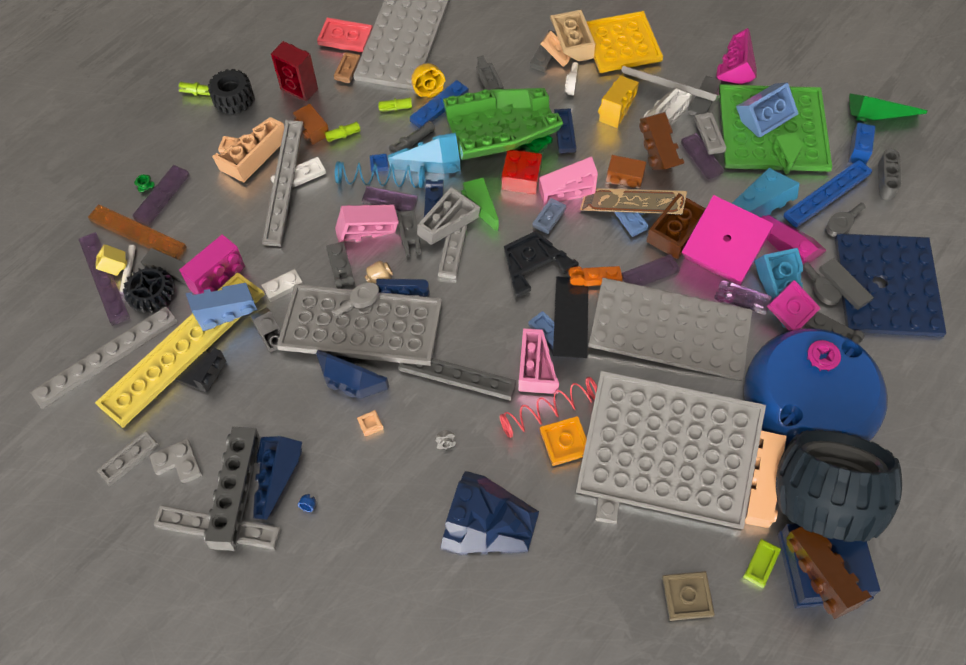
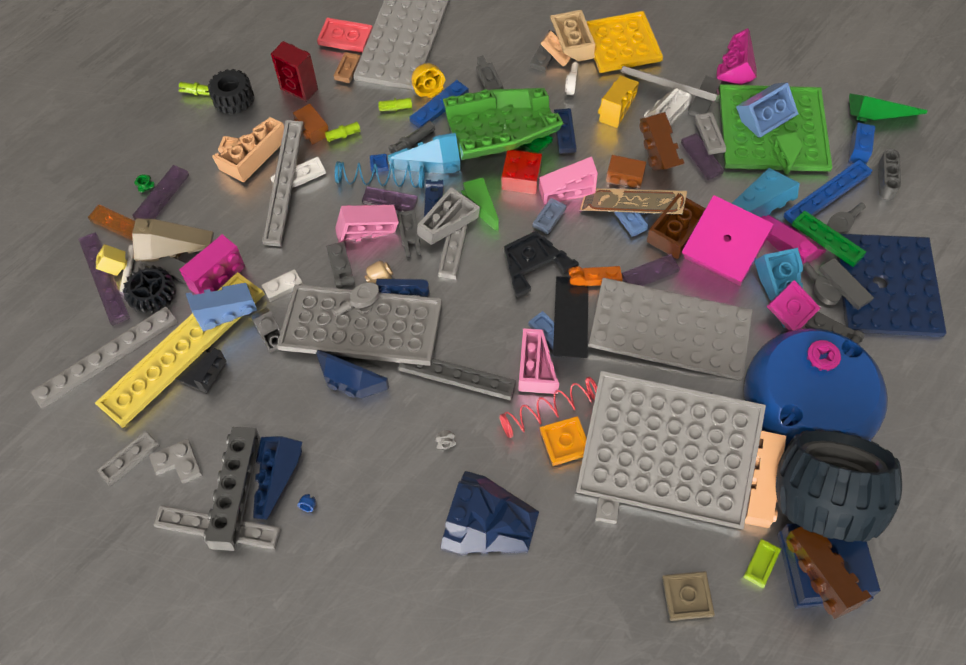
light nougat tile [357,410,383,437] -> none
clear purple plate [714,281,772,315] -> none
none -> dark tan wedge [132,218,214,262]
none -> green plate [792,210,866,267]

